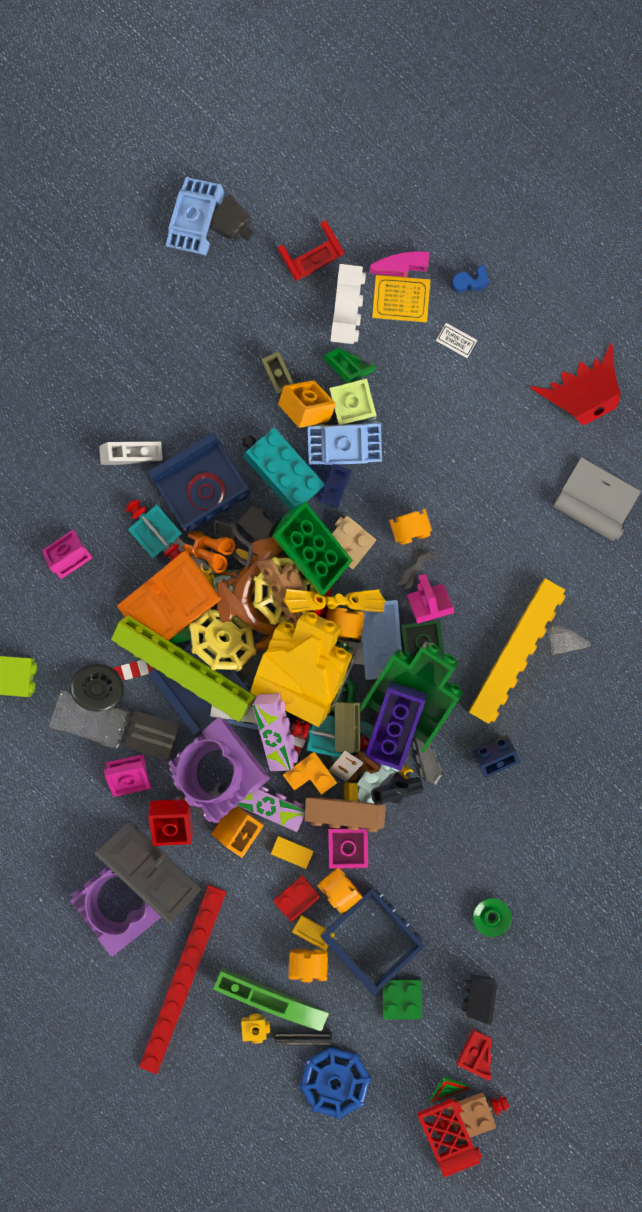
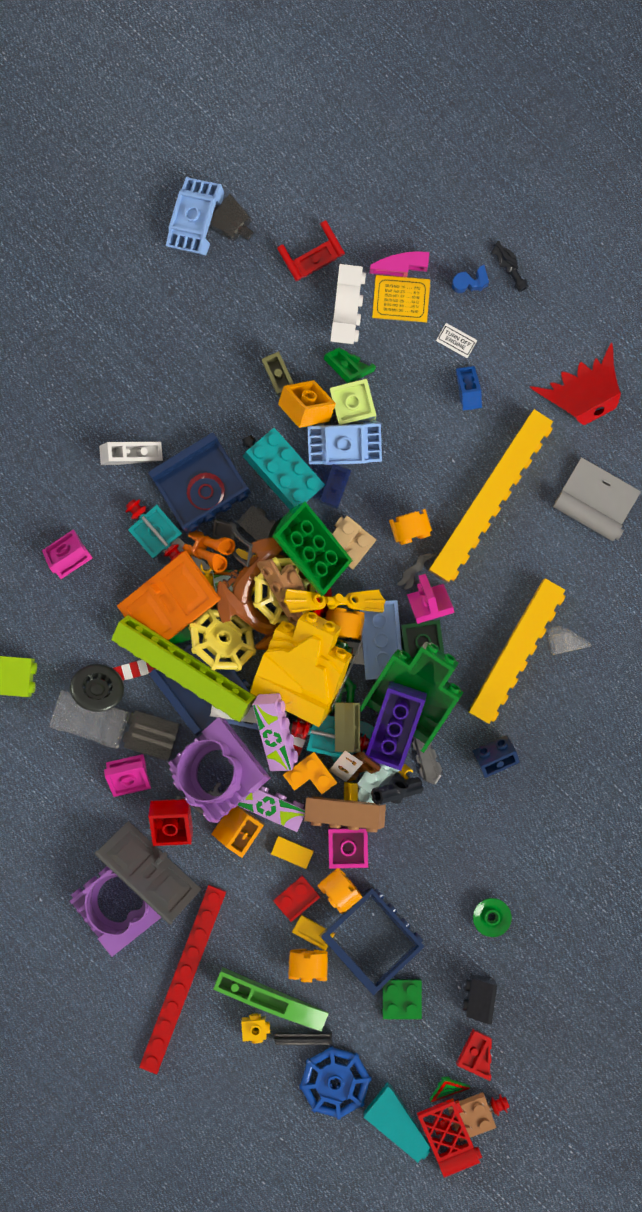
none -> teal slope [363,1082,430,1163]
none -> yellow brick [428,409,553,583]
none -> blue arch [456,366,482,411]
none -> black piece [491,241,529,292]

